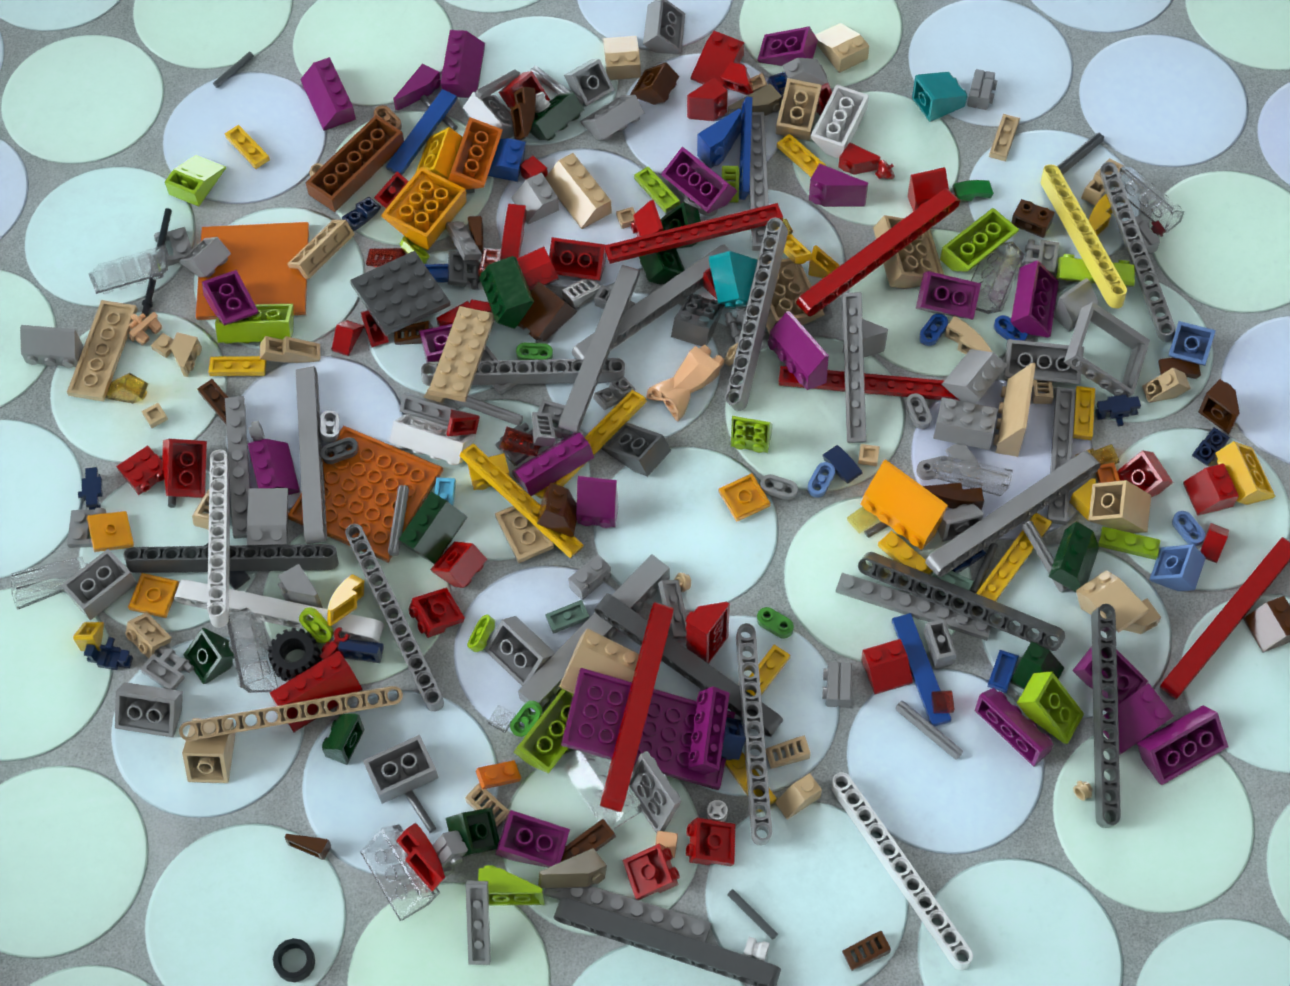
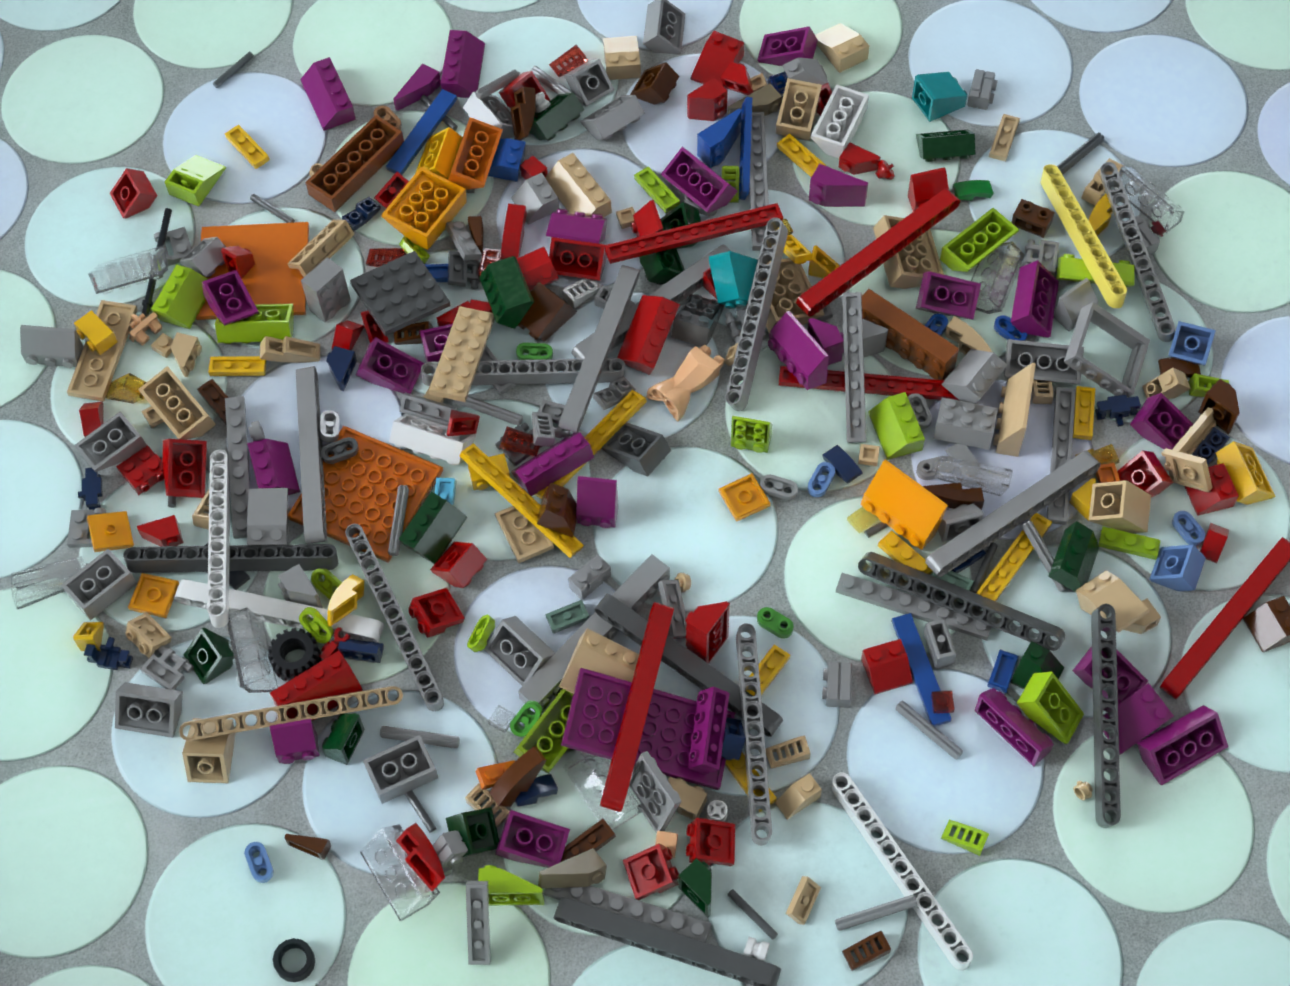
none -> yellow brick [74,310,118,355]
none -> light grey slope [74,411,147,472]
none -> red slope [79,401,103,437]
none -> red slope [109,168,158,219]
none -> red slope [137,515,184,547]
none -> tan slope [138,366,216,440]
none -> lime slope [151,264,208,329]
none -> red slope [221,246,255,279]
none -> medium blue plate [244,842,274,883]
none -> dark grey bar [250,194,295,223]
none -> magenta slope [270,719,320,764]
none -> light grey brick [301,257,351,322]
none -> lime plate [311,568,342,599]
none -> dark blue slope [326,346,357,391]
none -> magenta slope [355,337,424,394]
none -> light grey axle [380,726,460,748]
none -> reddish brown slope [489,746,547,807]
none -> dark blue slope [515,774,558,807]
none -> magenta slope [546,209,607,244]
none -> clear red slope [549,45,588,77]
none -> red slope [617,295,680,375]
none -> tan slope [668,777,707,820]
none -> dark green slope [678,858,712,918]
none -> tan plate [786,876,821,925]
none -> magenta slope [807,318,844,366]
none -> light grey axle [835,895,917,931]
none -> dark orange brick [862,289,959,380]
none -> lime slope [868,392,925,460]
none -> dark green slope [916,129,976,162]
none -> lime slope [941,819,989,856]
none -> magenta slope [1130,393,1193,450]
none -> tan bracket [1162,407,1216,493]
none -> lime slope [1188,373,1229,397]

